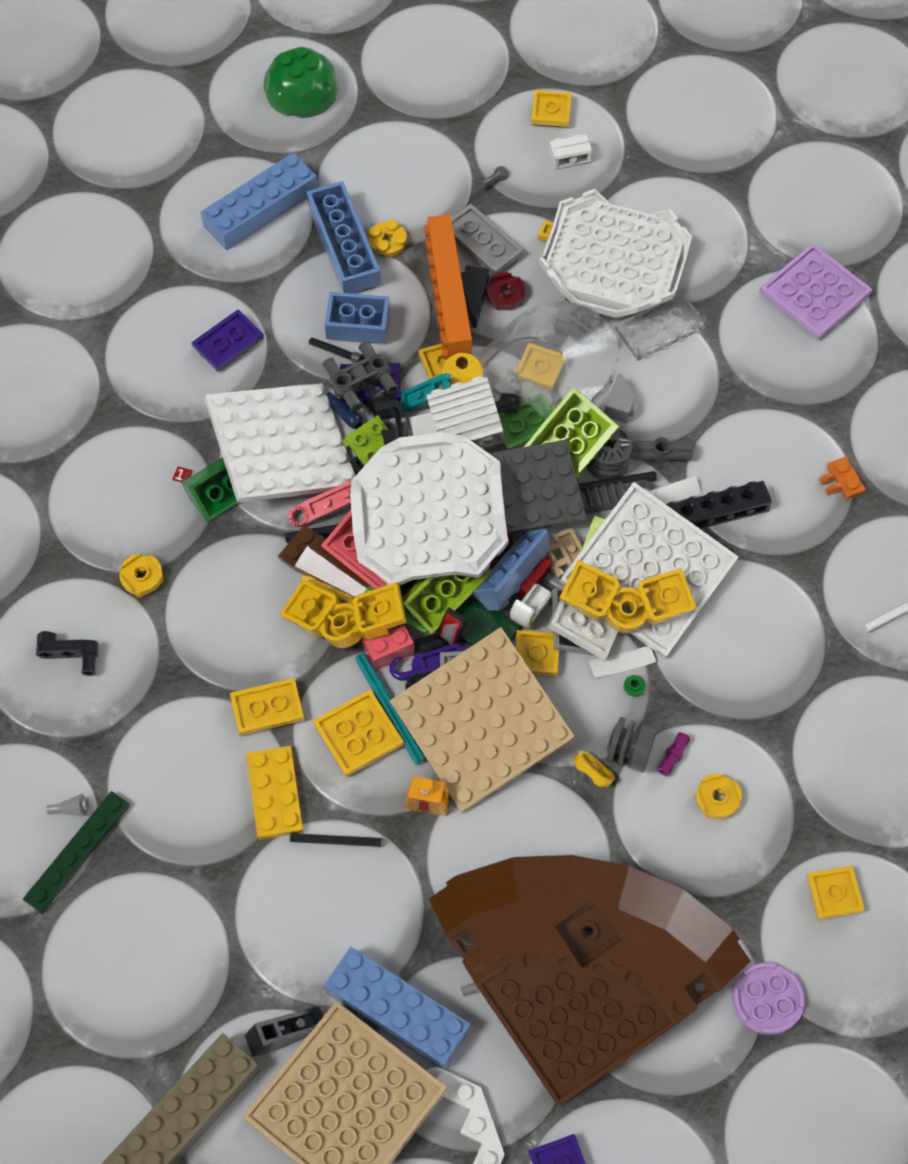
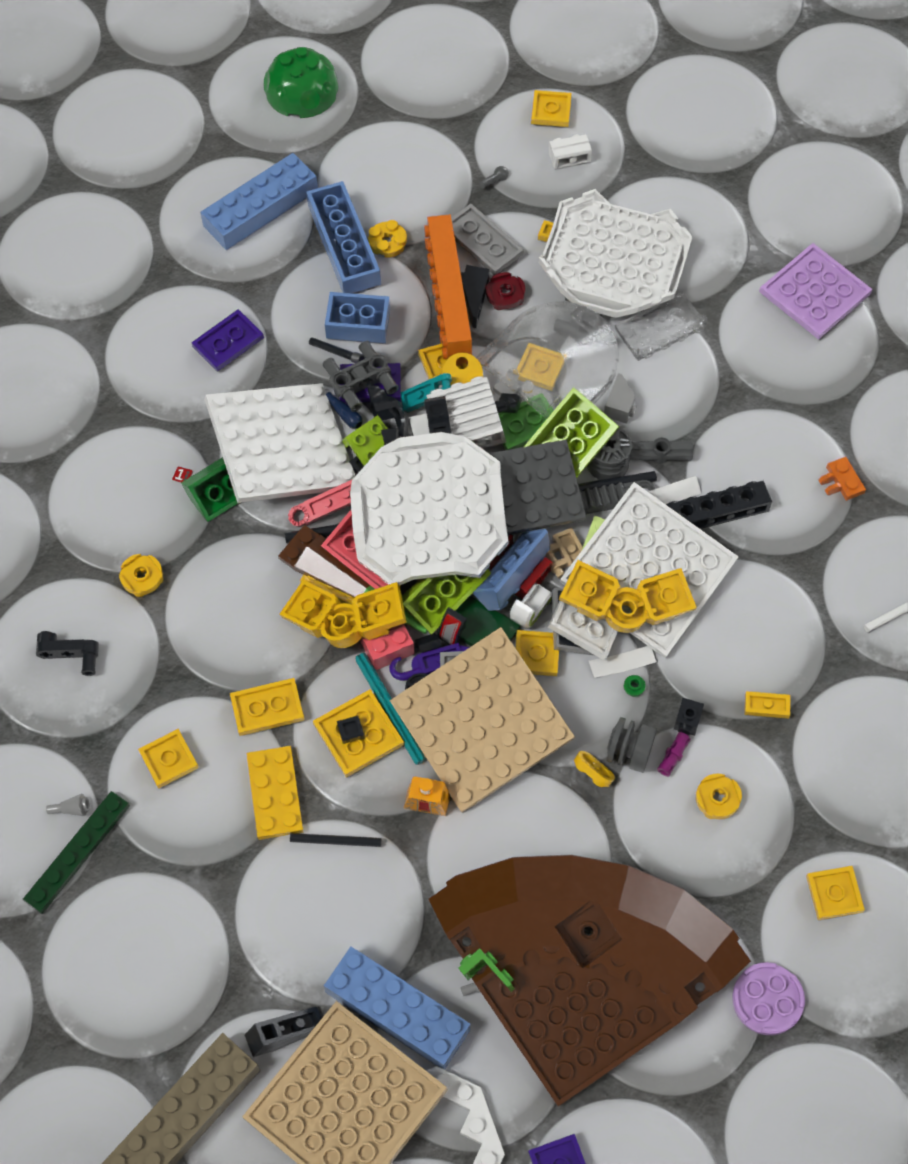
none -> yellow plate [138,729,199,789]
none -> black tile [337,716,364,744]
none -> black slope [424,396,452,434]
none -> bright green bracket [458,948,515,992]
none -> black brick [674,698,704,736]
none -> yellow plate [744,691,790,719]

